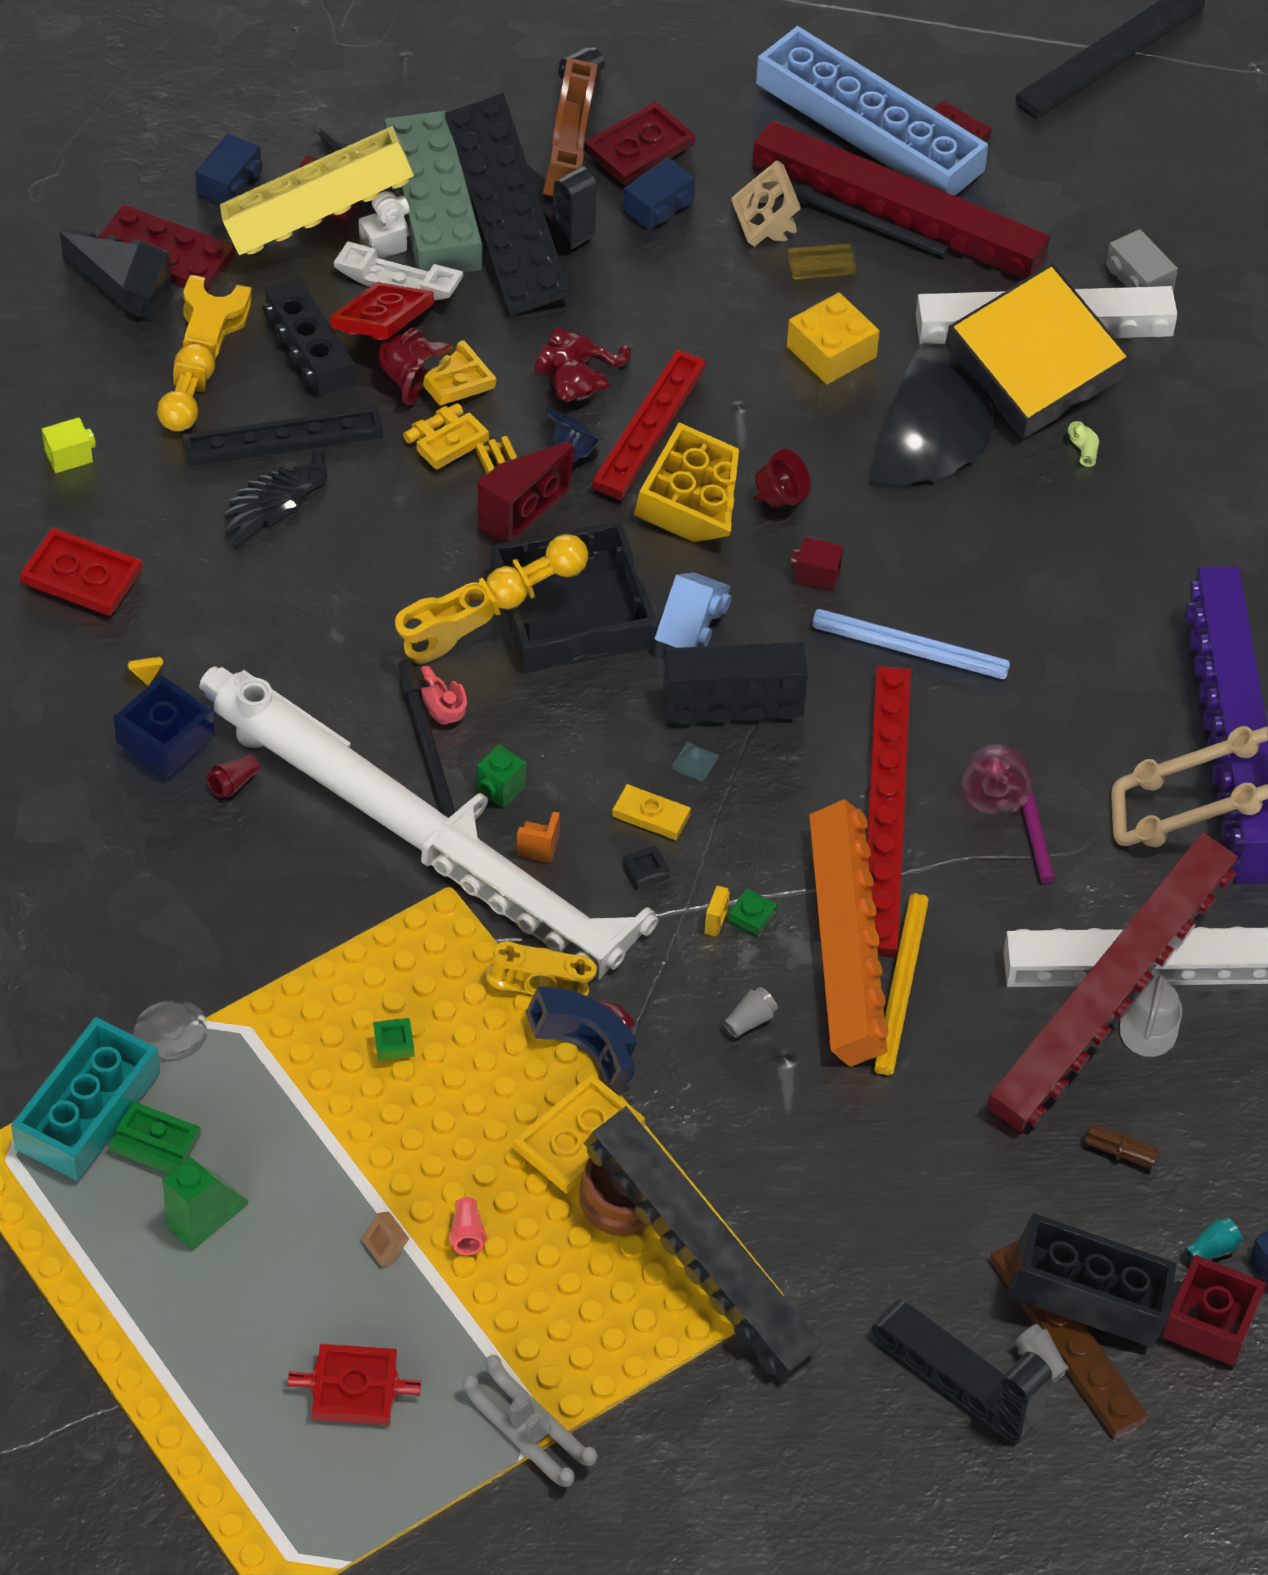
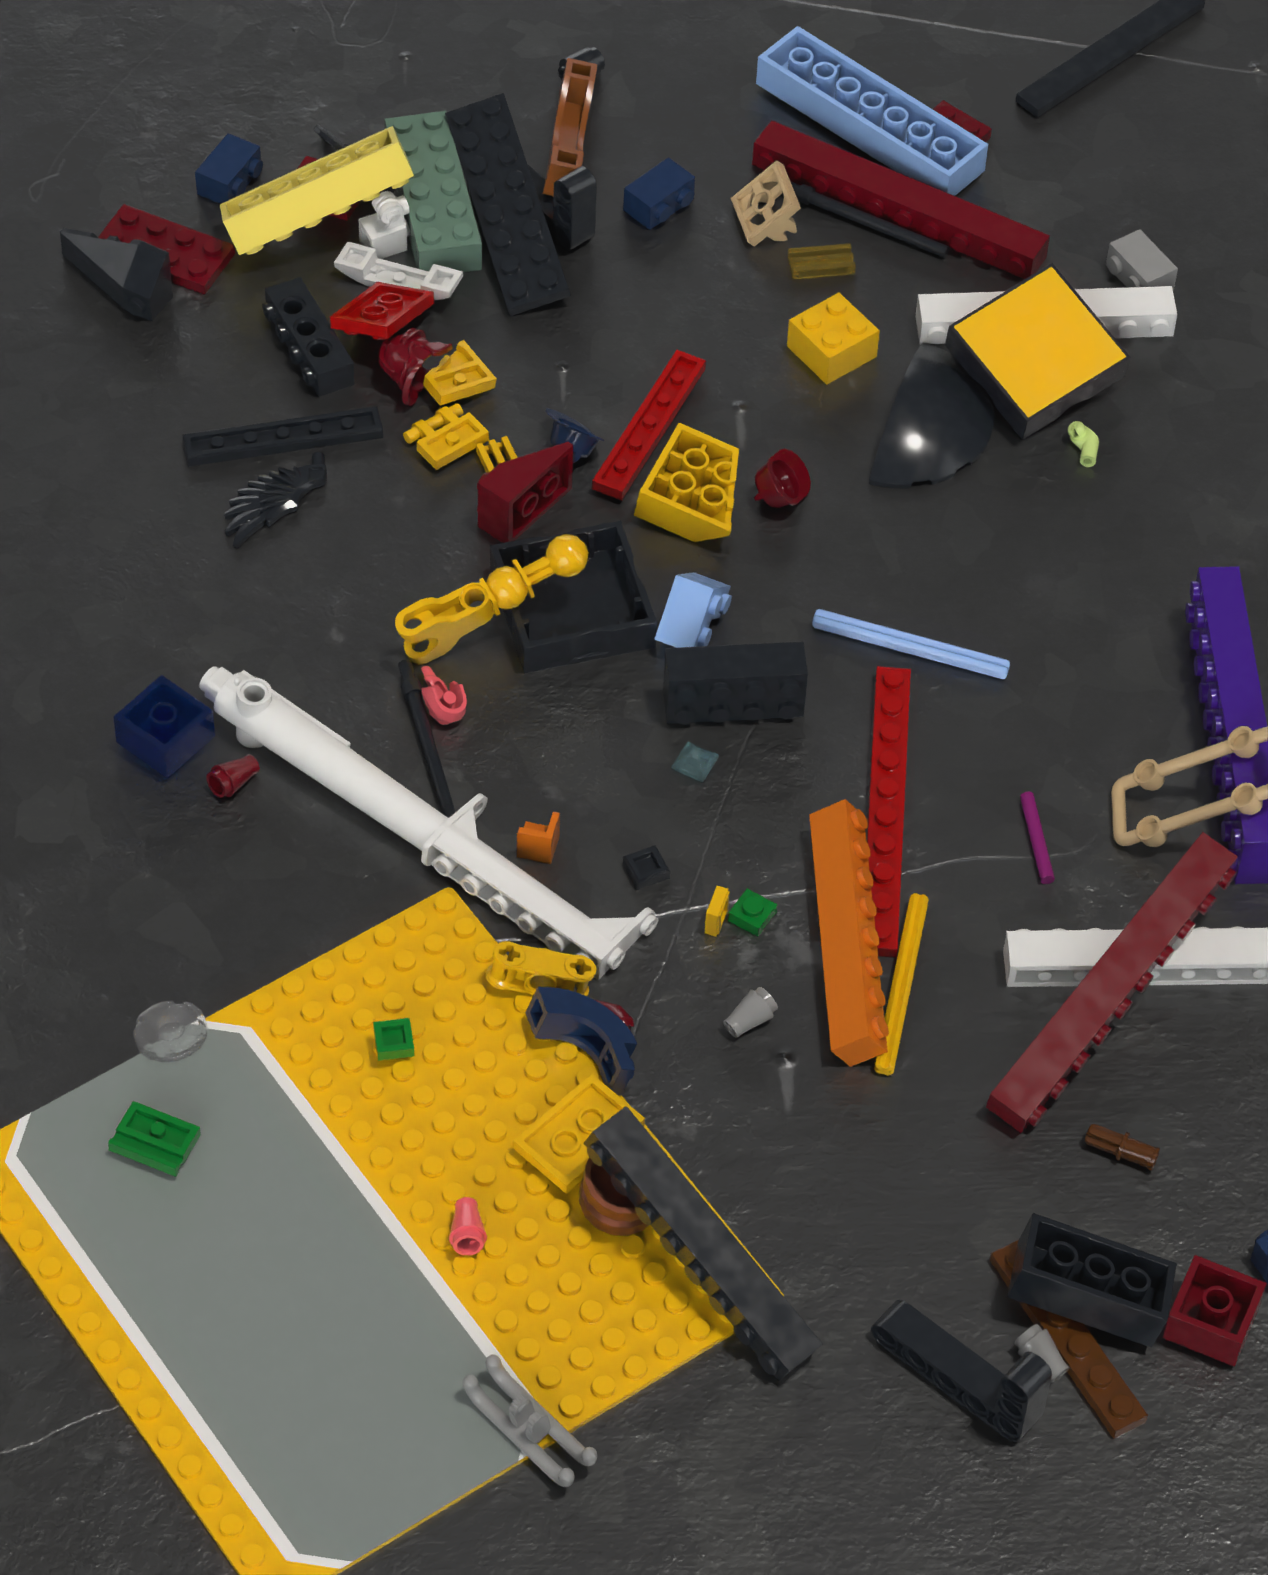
teal brick [11,1017,160,1181] -> none
red plate [20,527,143,616] -> none
neon yellow brick [42,417,96,473] -> none
yellow slope [127,657,163,686] -> none
yellow piece [157,275,252,432] -> none
green slope [162,1156,248,1251] -> none
red plate [288,1344,422,1425] -> none
medium nougat plate [361,1211,409,1267] -> none
green brick [476,744,526,809] -> none
dark red animal [534,327,631,402] -> none
dark red plate [584,101,696,185] -> none
yellow plate [612,784,691,841] -> none
dark red brick [790,537,844,592] -> none
clear pink cylinder [962,744,1032,815] -> none
light grey piece [1120,975,1182,1057] -> none
teal cone [1184,1217,1243,1262] -> none

